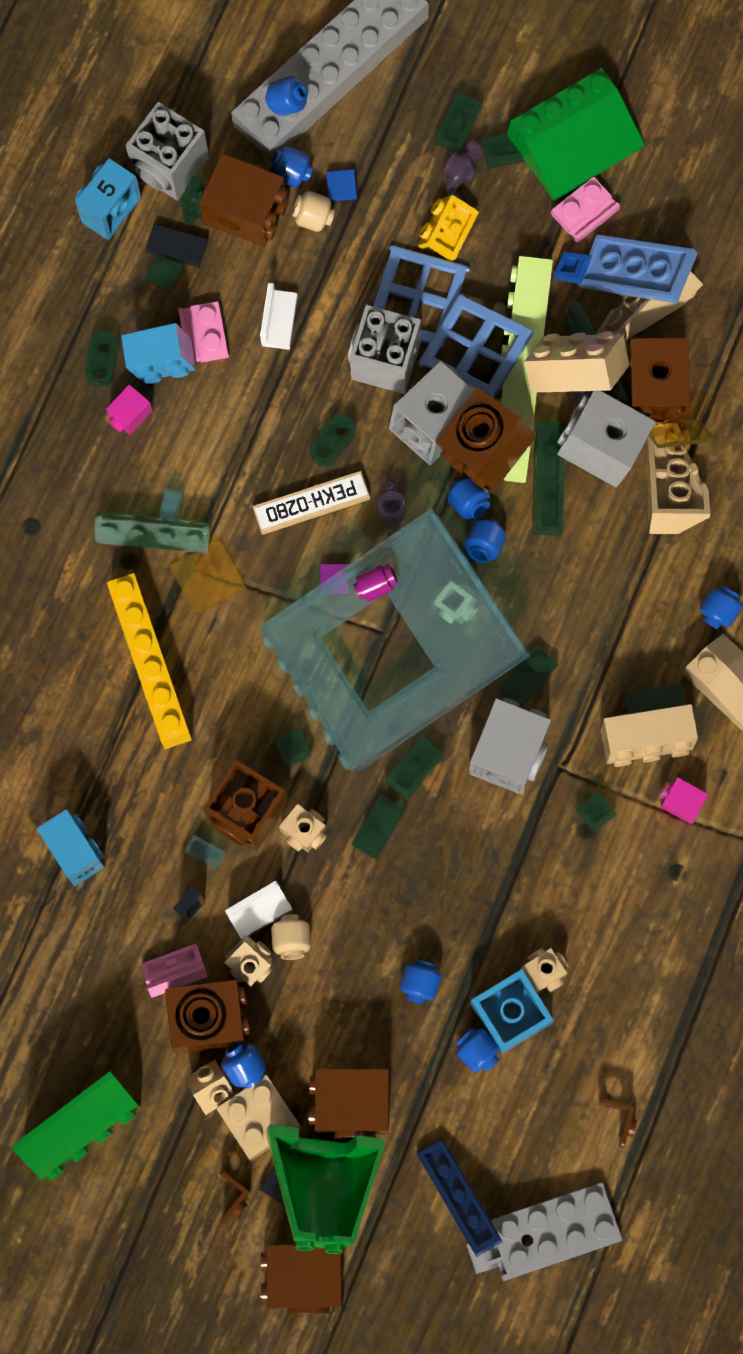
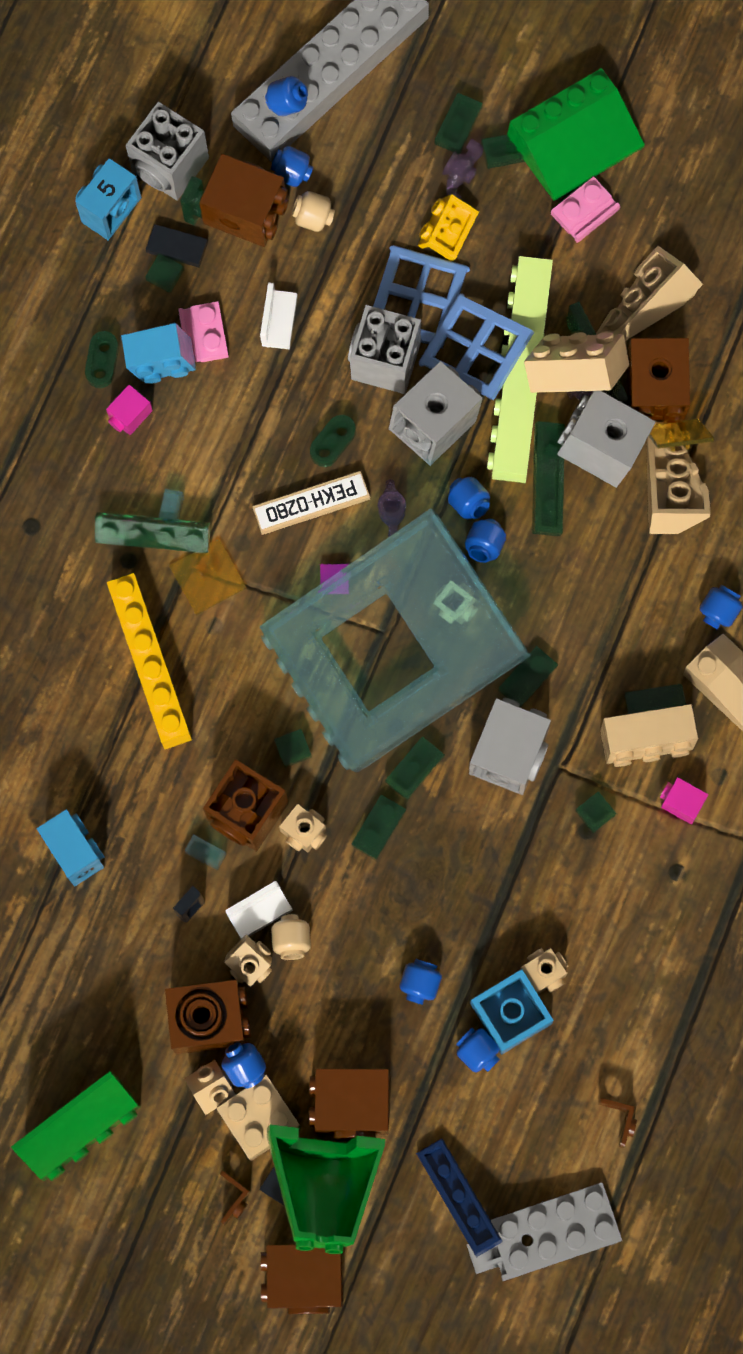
bright pink plate [141,944,208,998] -> none
blue tile [326,170,357,202] -> none
magenta brick [353,563,399,602] -> none
reddish brown brick [435,387,536,491] -> none
blue tile [553,251,591,284] -> none
medium blue tile [578,234,697,304] -> none

